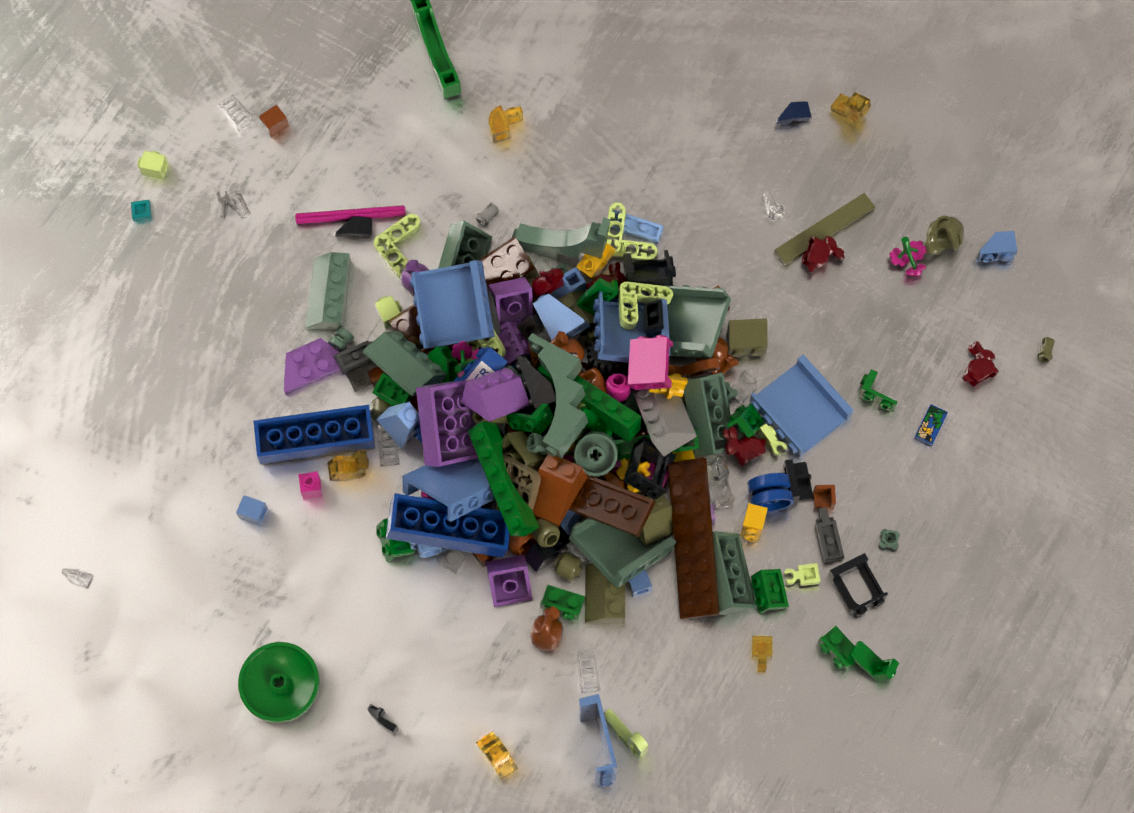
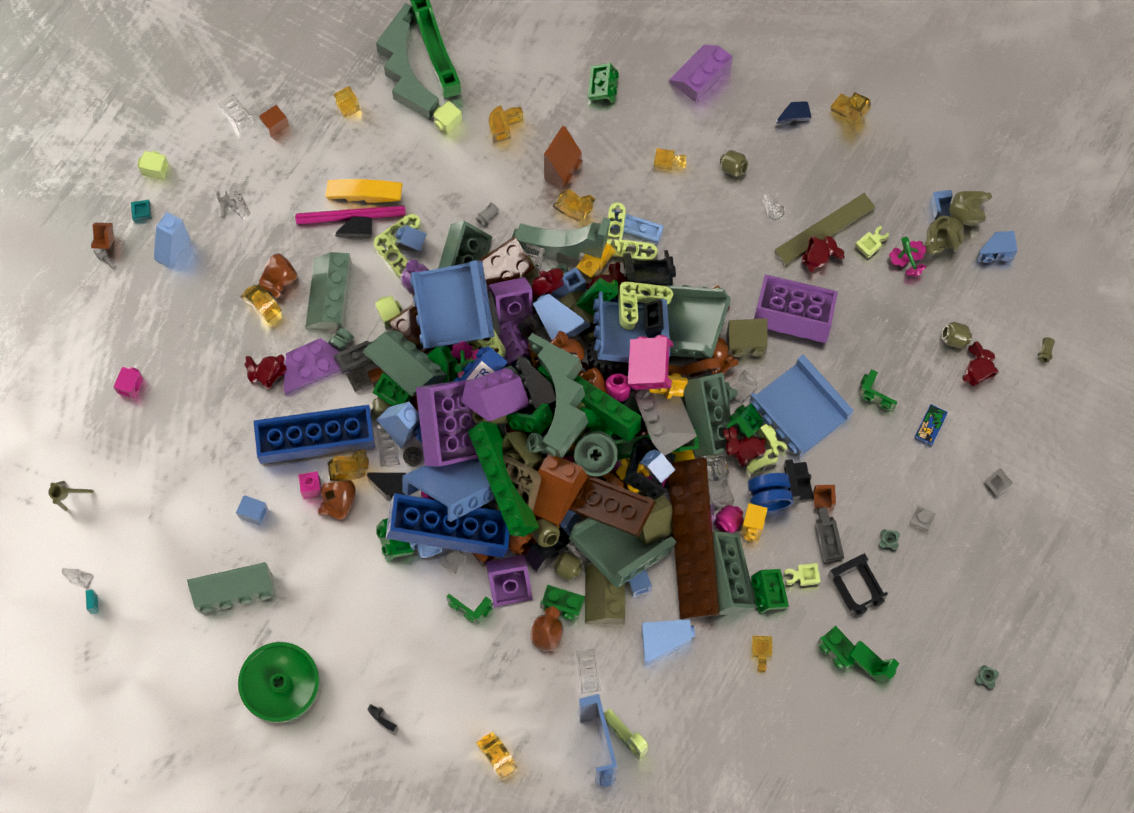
none -> olive plant [48,481,94,511]
none -> teal tile [85,589,98,614]
none -> dark orange panel [91,223,114,249]
none -> light grey hand [94,249,116,269]
none -> dark pink brick [113,367,143,399]
none -> light blue slope [154,212,190,268]
none -> sand green slope [187,562,276,613]
none -> clear yellow brick [240,284,282,323]
none -> dark red animal [244,354,287,389]
none -> dark orange piece [259,253,297,298]
none -> dark orange piece [318,480,356,520]
none -> yellow slope [325,179,403,203]
none -> clear yellow panel [333,86,360,118]
none -> black slope [367,472,406,501]
none -> sand green arch [376,3,440,120]
none -> medium blue brick [395,225,427,251]
none -> clear smoke tile [403,446,422,467]
none -> yellowish green brick [433,101,462,134]
none -> green bracket [446,594,493,624]
none -> clear panel [526,244,545,273]
none -> dark orange slope [544,125,583,189]
none -> clear yellow brick [552,189,595,221]
none -> green bracket [587,63,619,103]
none -> brick [640,449,675,483]
none -> light blue slope [642,619,695,666]
none -> clear yellow plate [654,148,687,170]
none -> medium lavender slope [669,44,733,103]
none -> dark pink head [715,505,744,533]
none -> olive head [720,150,748,177]
none -> yellowish green plate [745,449,778,479]
none -> medium lavender slope [754,274,838,343]
none -> yellowish green plate [855,226,889,258]
none -> light grey plate [910,506,936,533]
none -> medium blue panel [930,190,953,220]
none -> olive head [942,322,972,349]
none -> olive helmet [949,191,992,226]
none -> sand green plate [976,665,999,688]
none -> light grey plate [985,468,1013,496]

